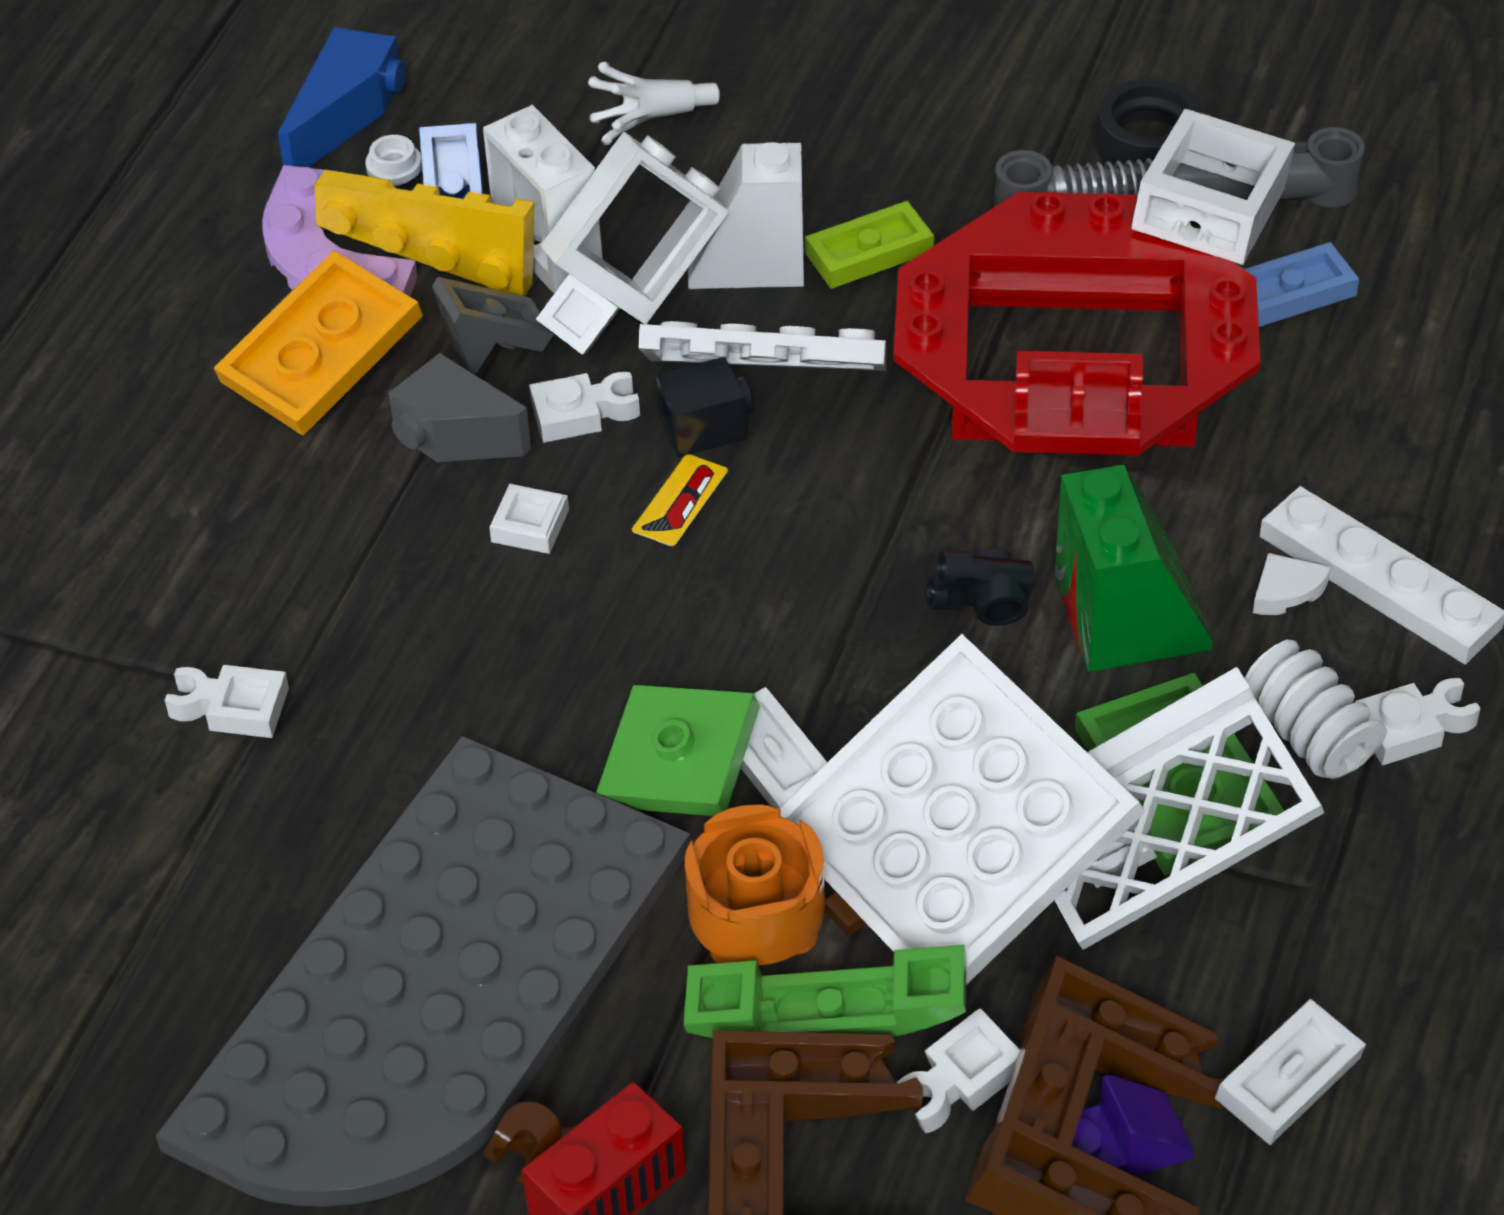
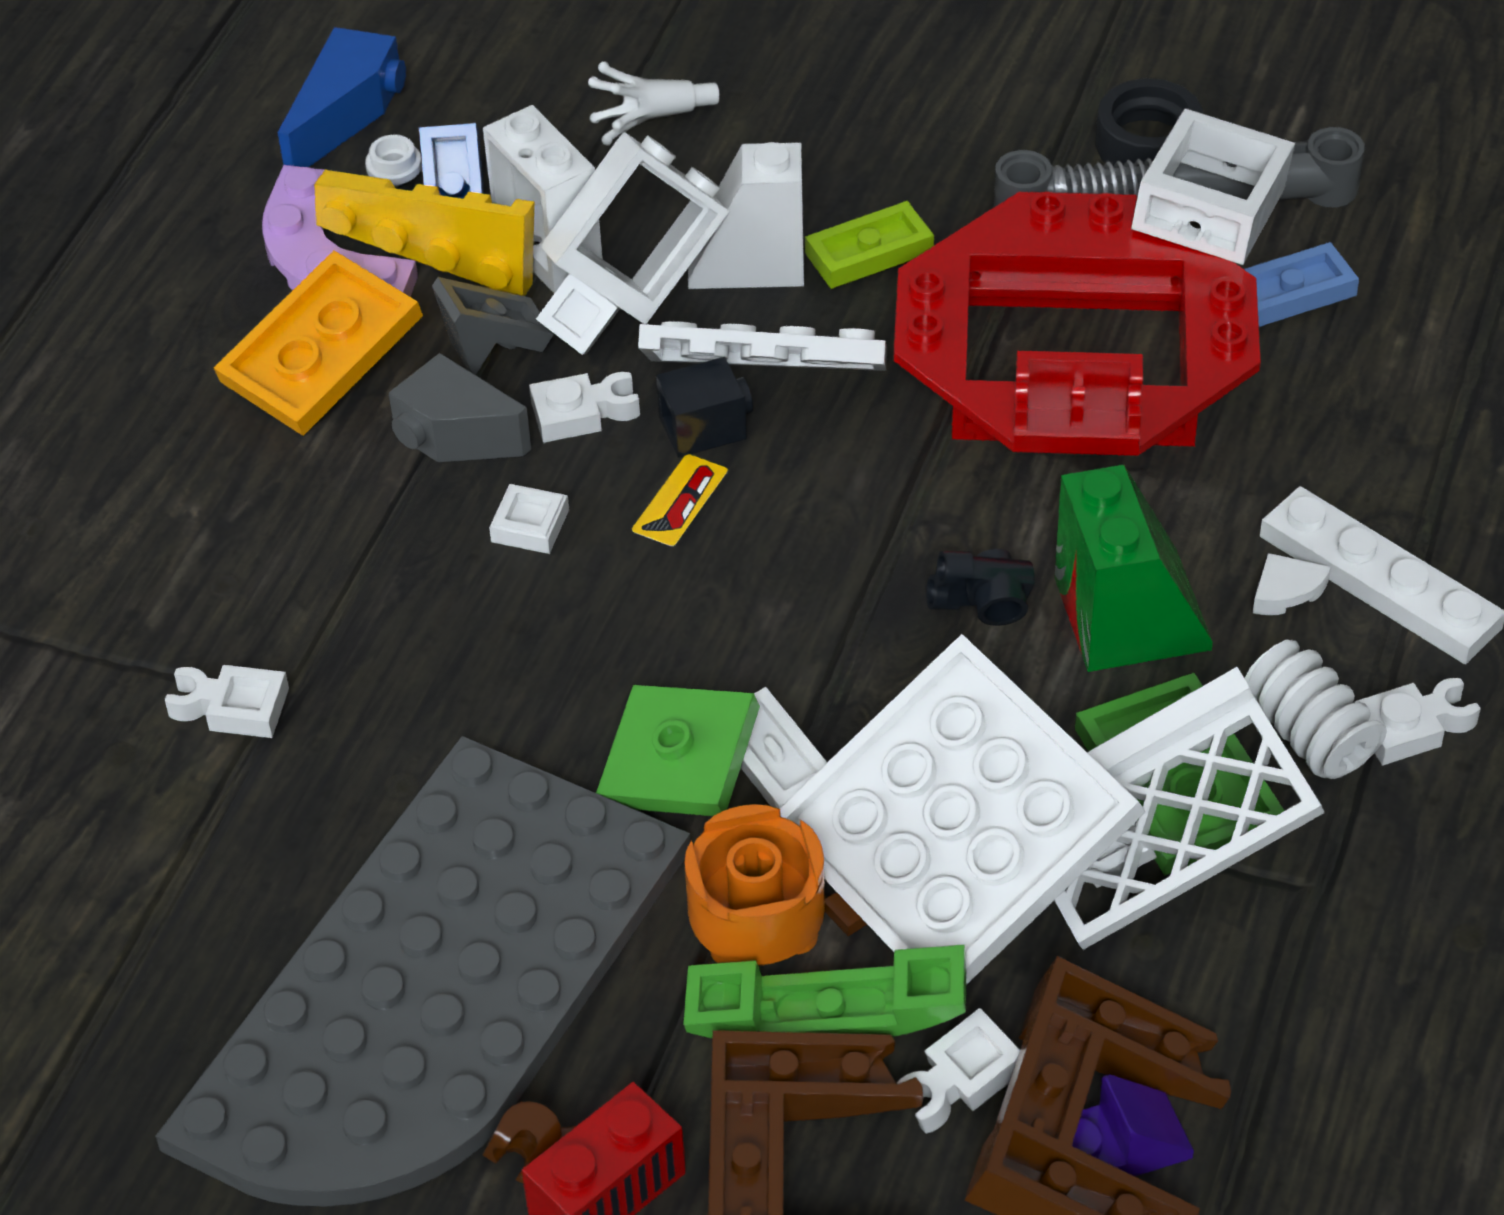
white plate [1215,999,1366,1145] -> none

